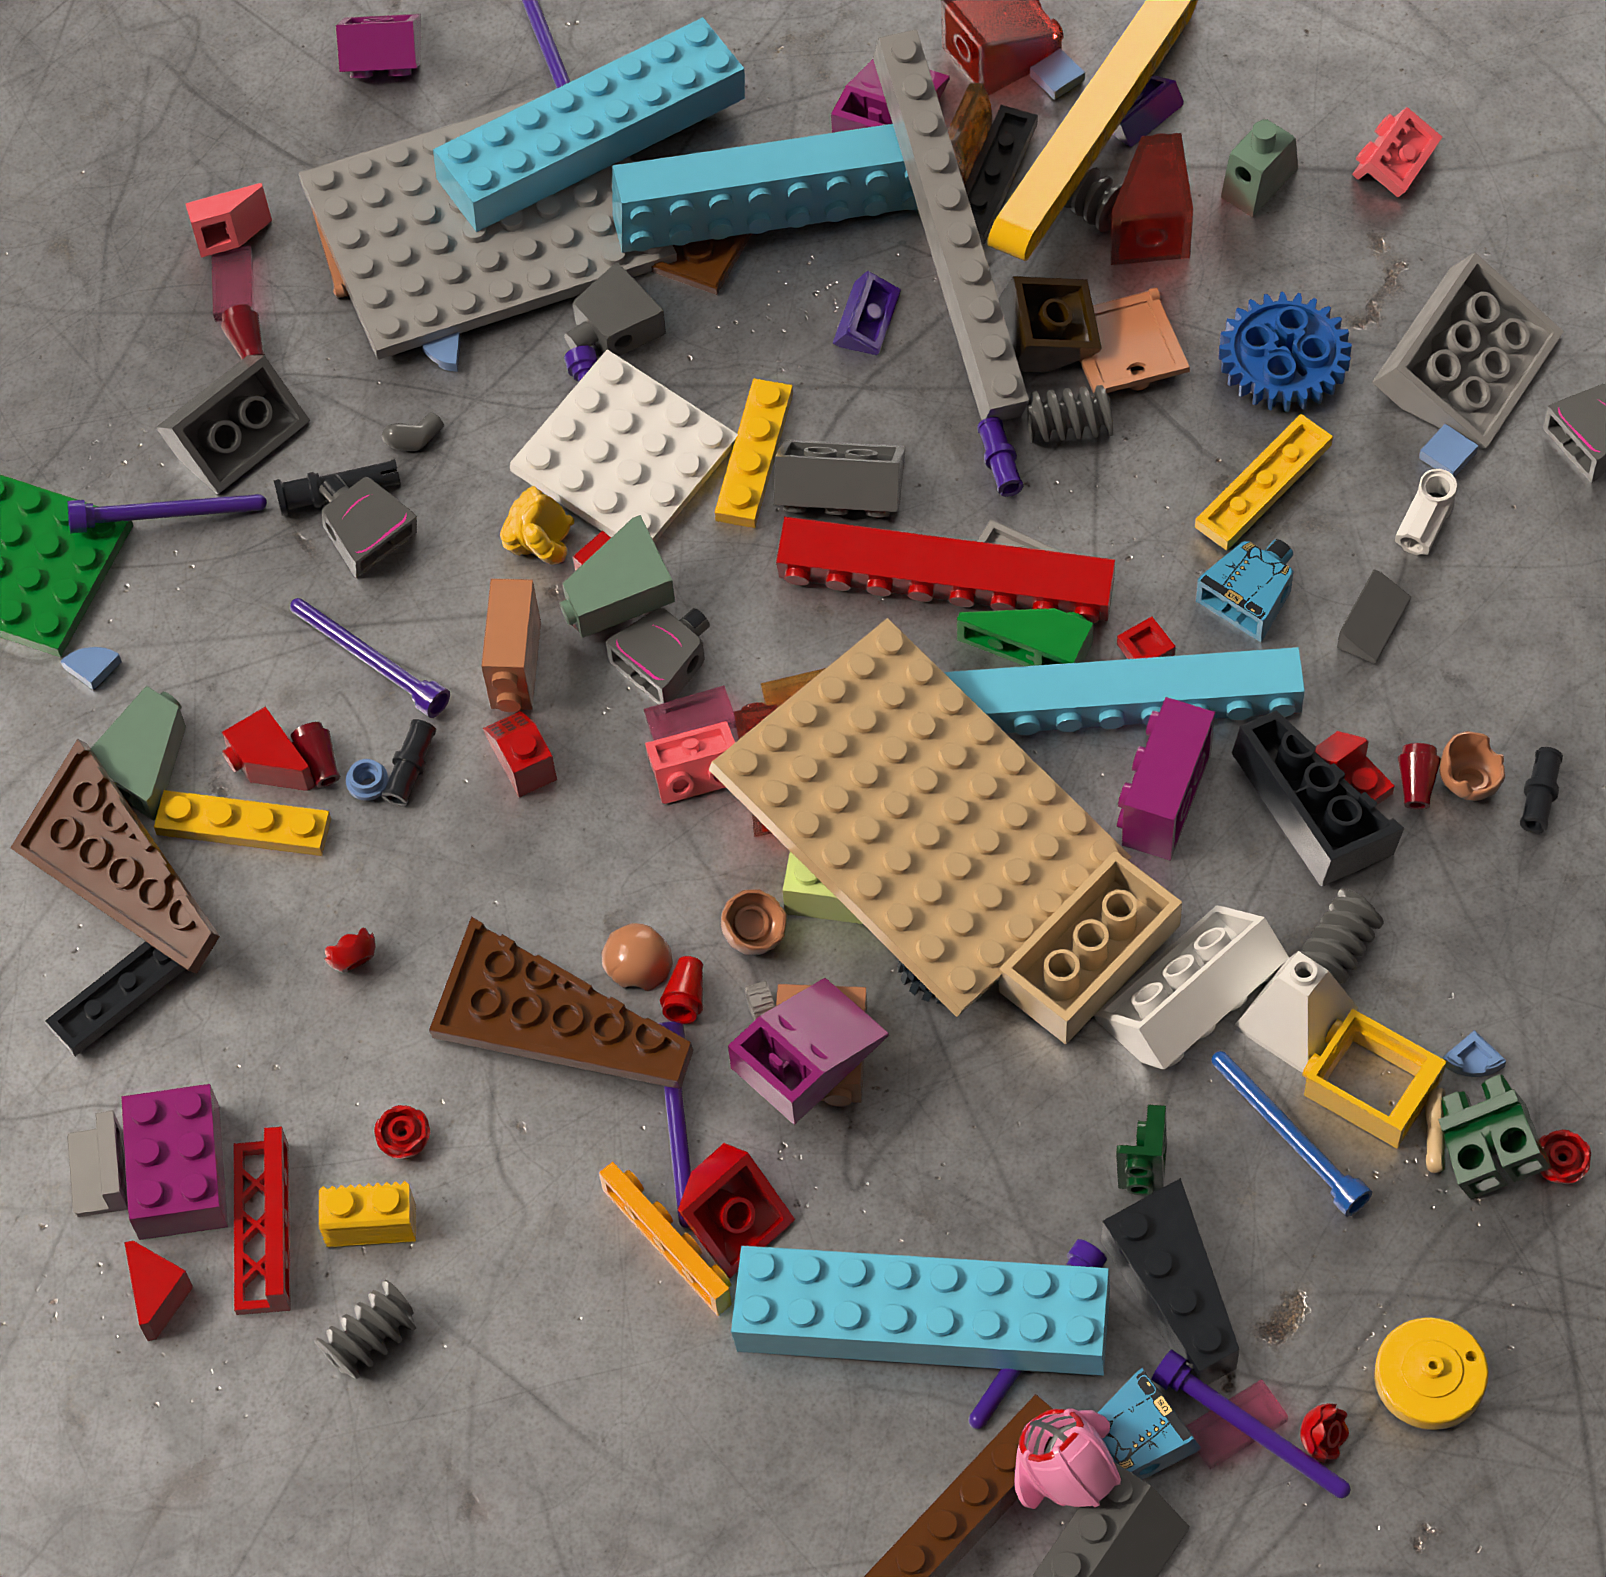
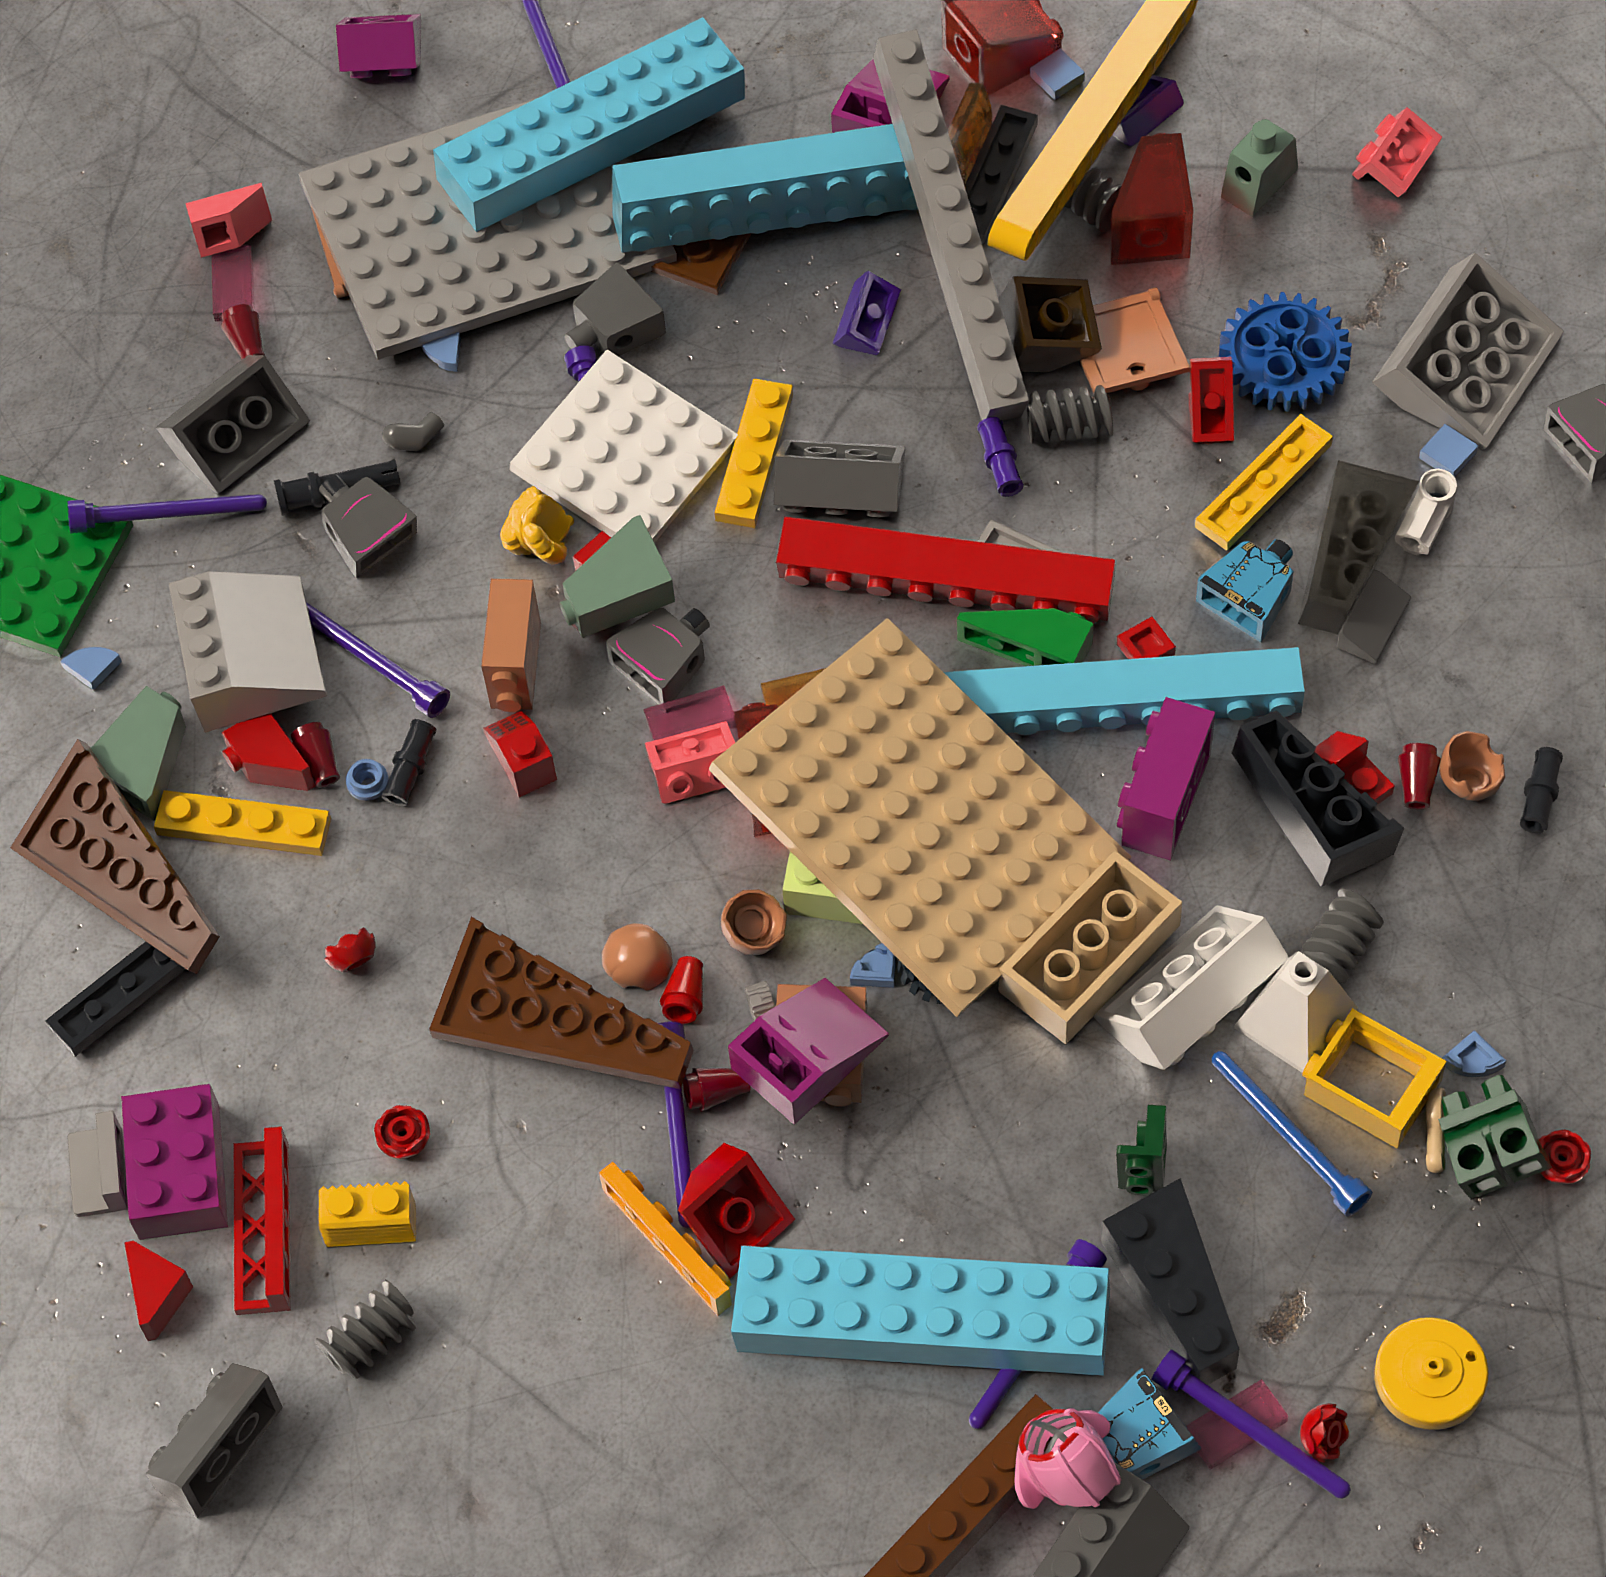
none -> dark grey slope [146,1363,283,1518]
none -> light grey slope [168,571,327,733]
none -> dark red cone [682,1068,751,1112]
none -> medium blue tile [850,943,896,988]
none -> red slope [1188,357,1234,442]
none -> clear smoke wedge [1298,460,1419,635]

